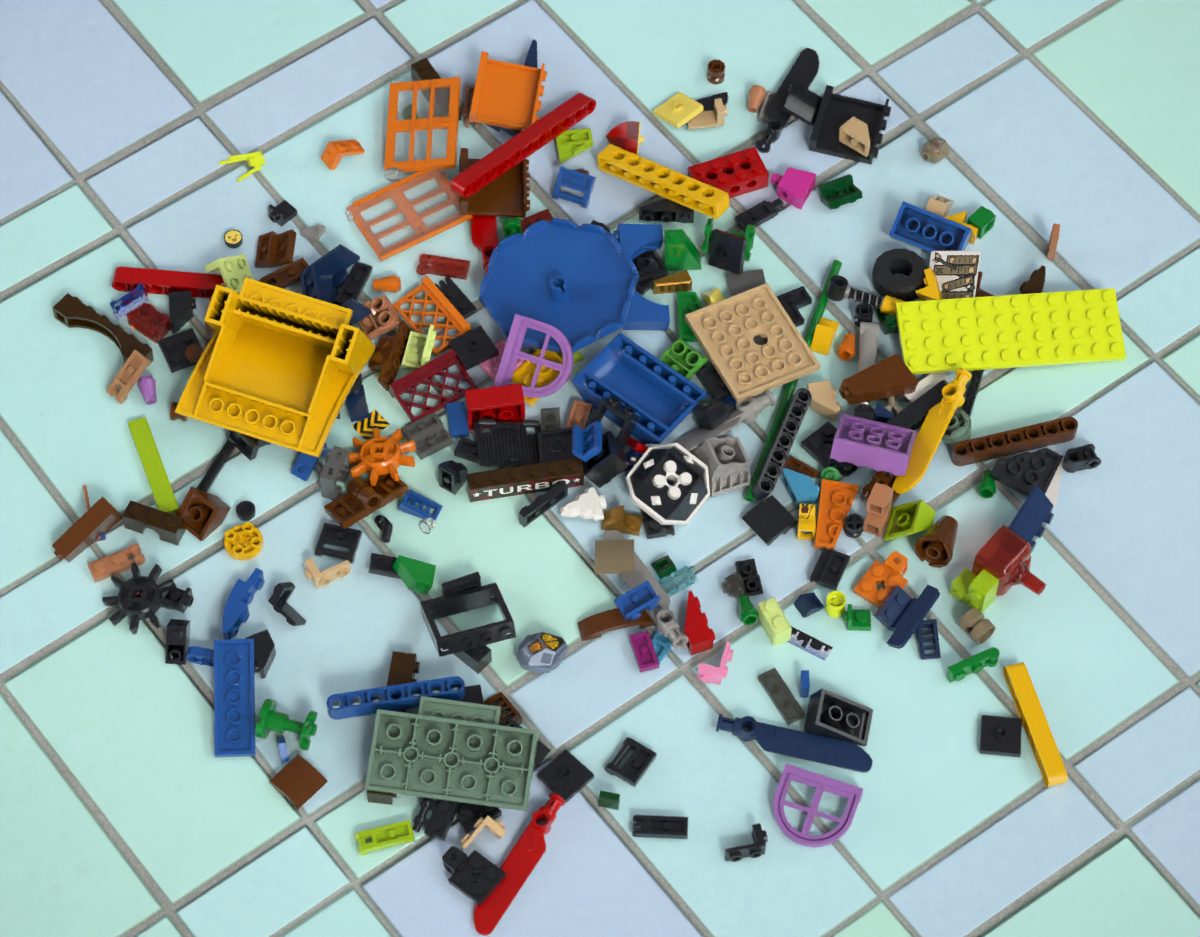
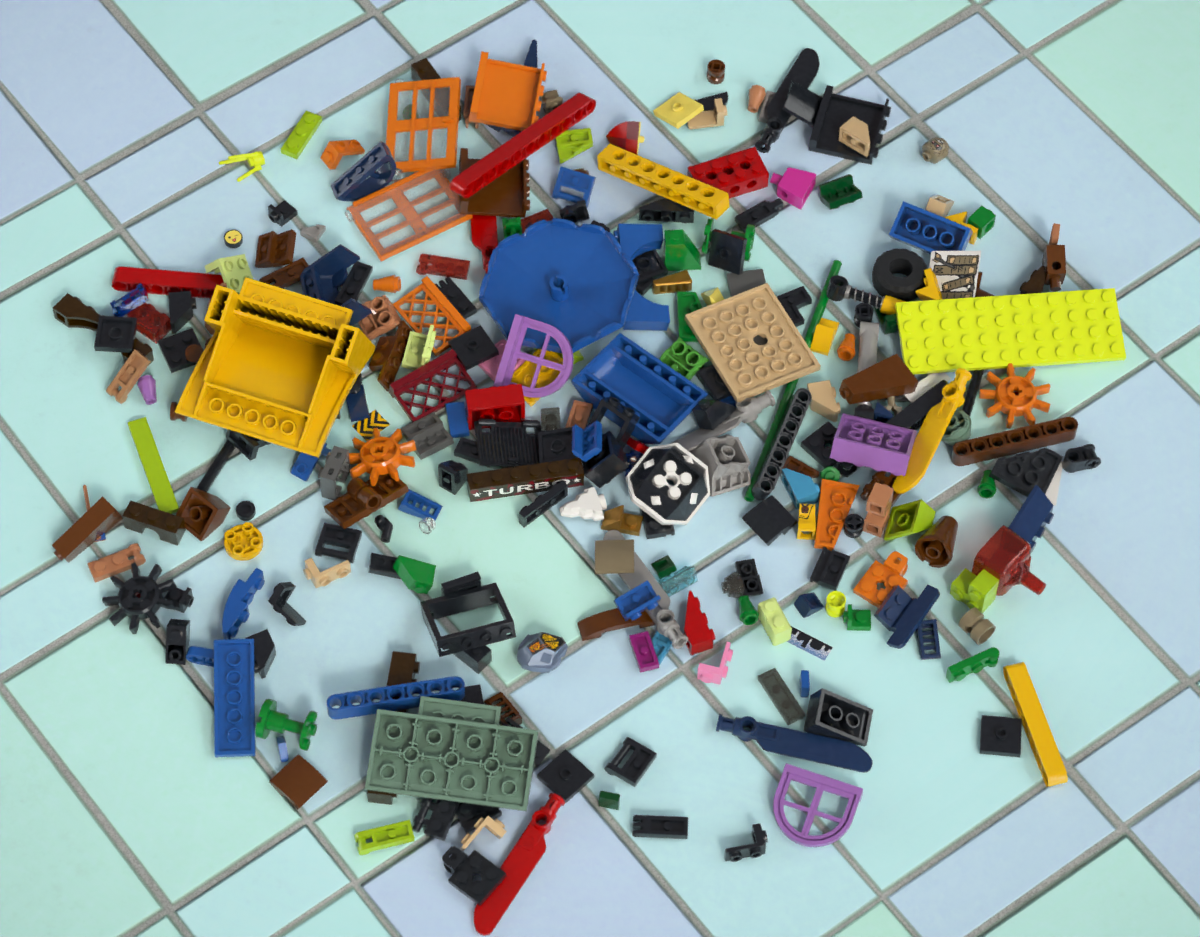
none -> black plate [94,316,138,353]
none -> lime plate [281,111,322,159]
none -> dark blue window [330,141,396,201]
none -> dark tan bracket [539,90,563,114]
none -> black plate [559,199,590,224]
none -> orange gear [979,363,1051,429]
none -> reddish brown torso [1042,245,1066,292]

